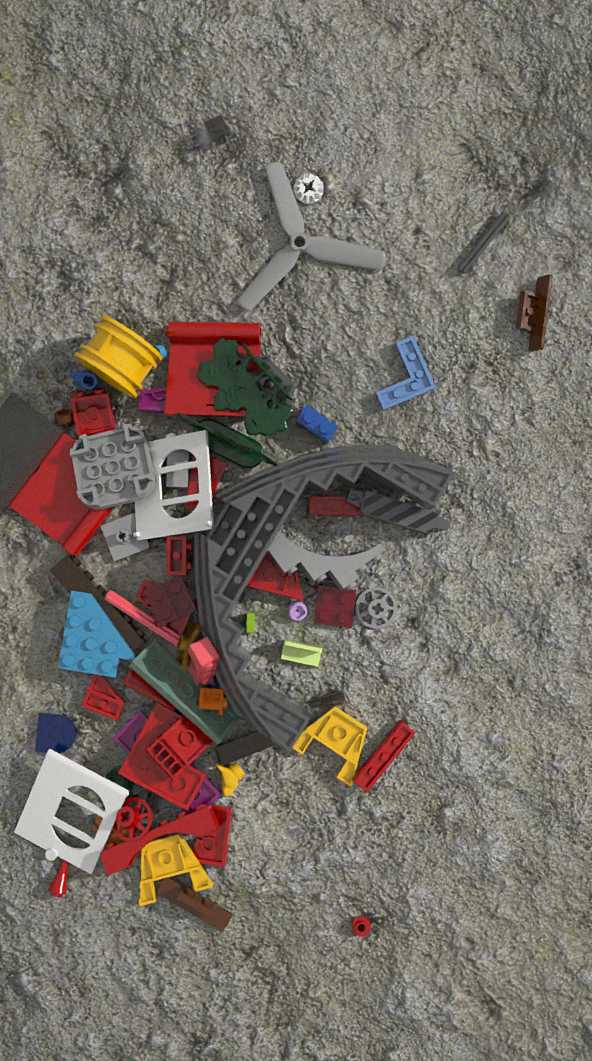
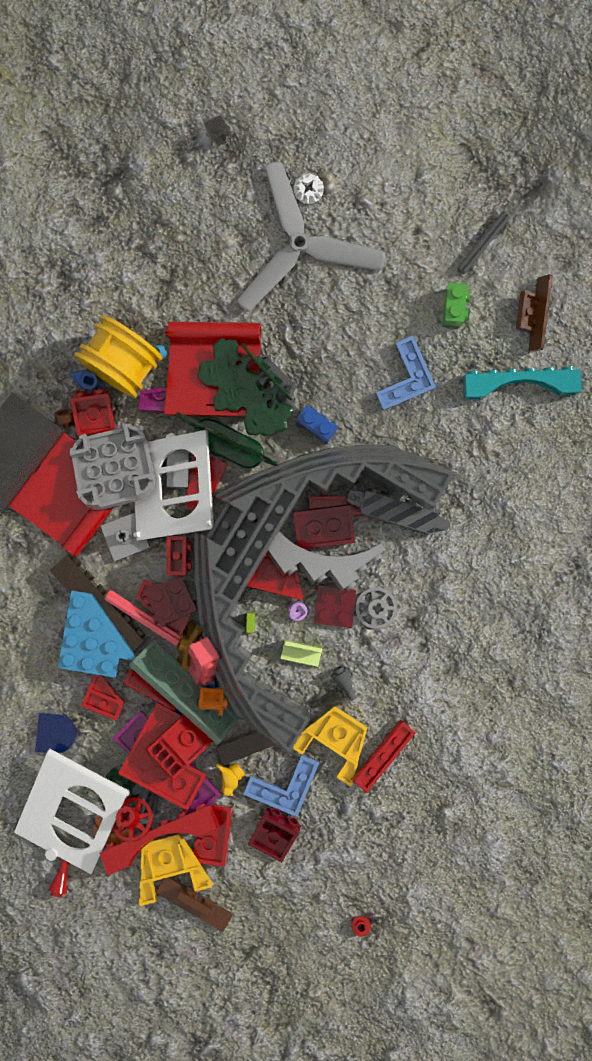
none -> medium blue plate [243,754,319,817]
none -> dark red plate [248,807,301,863]
none -> dark red plate [293,504,355,549]
none -> dark grey cone [331,666,357,701]
none -> bright green brick [442,282,470,328]
none -> teal arch [462,366,582,400]

